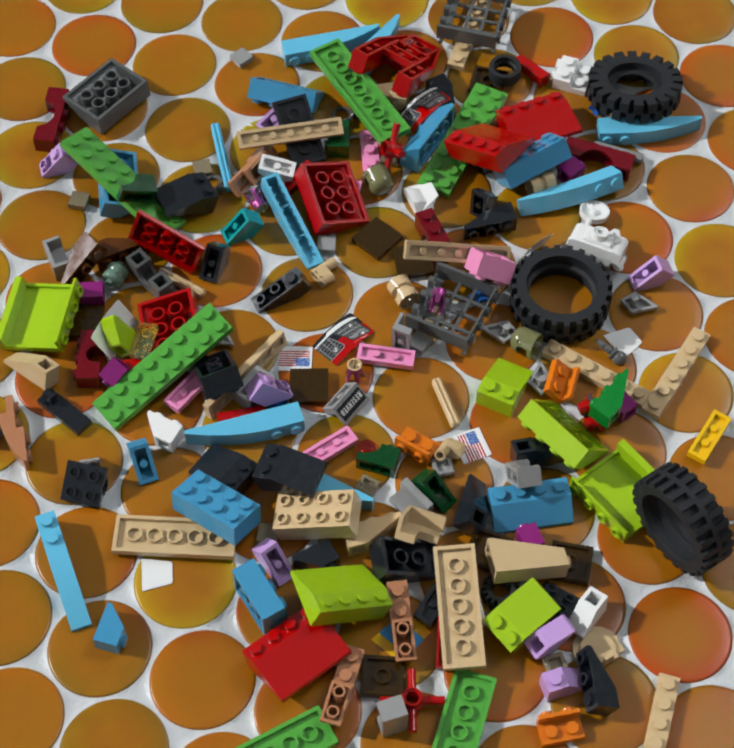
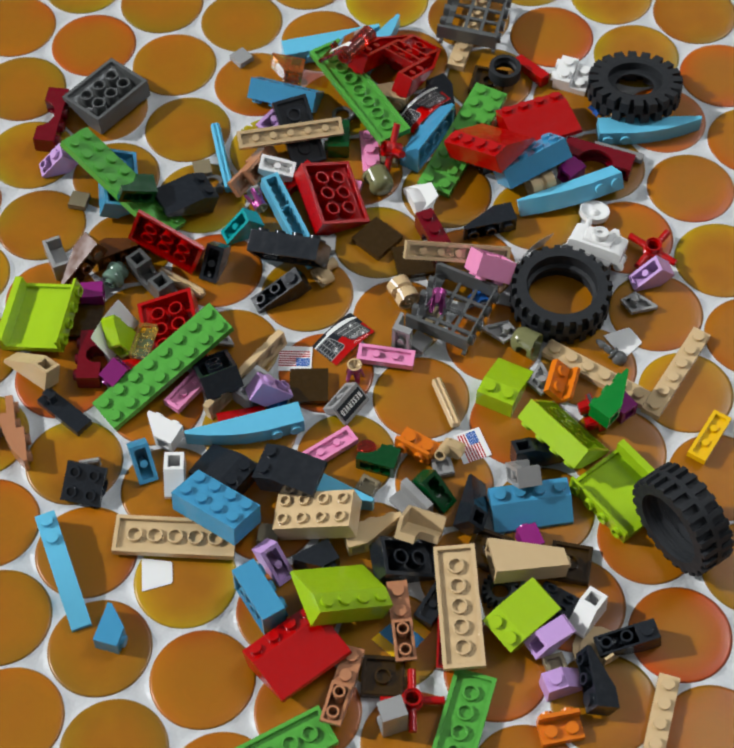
black slope [470,188,498,217] -> none
none -> white slope [163,452,187,499]
none -> black brick [247,227,331,269]
none -> clear orange slope [271,53,306,85]
none -> clear red door [318,25,377,64]
none -> black slope [593,618,661,658]
none -> red bar [628,230,678,269]

